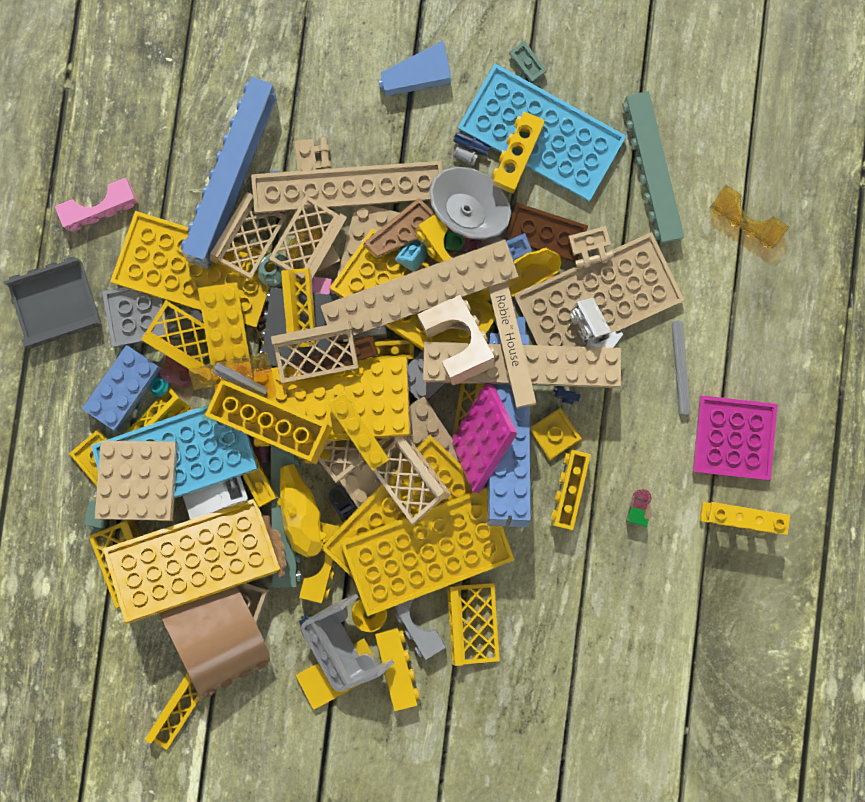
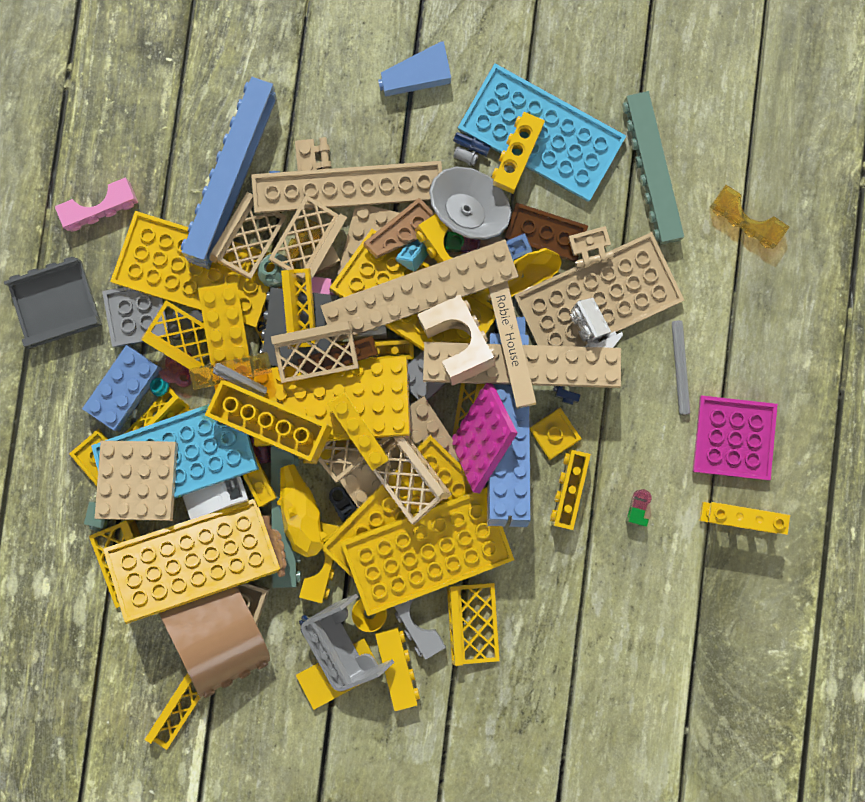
sand green plate [509,41,547,83] -> none

